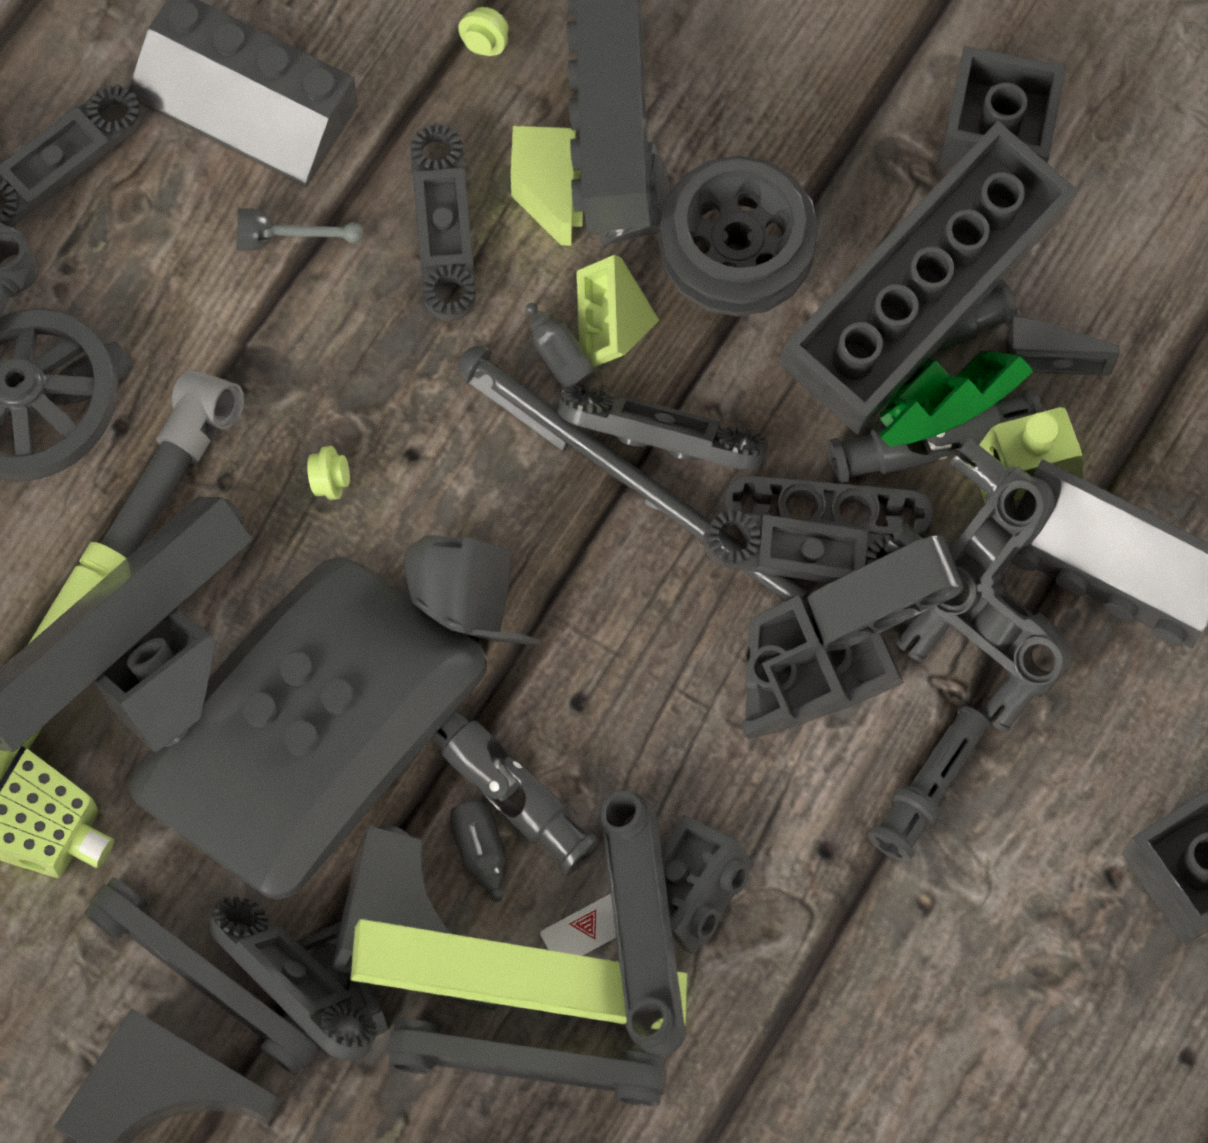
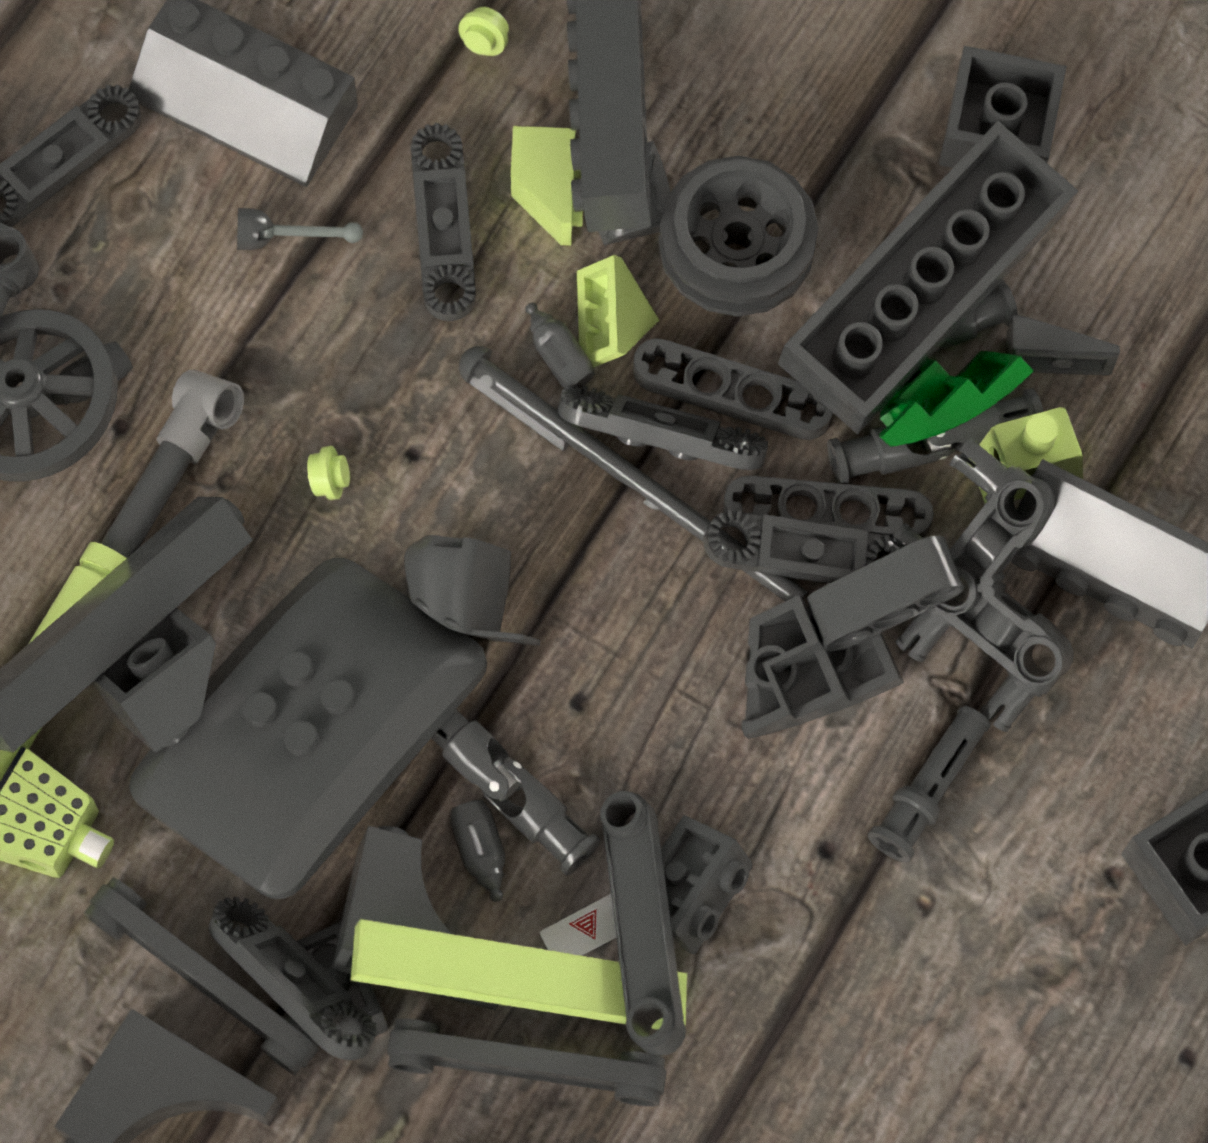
none -> dark grey beam [633,338,832,440]

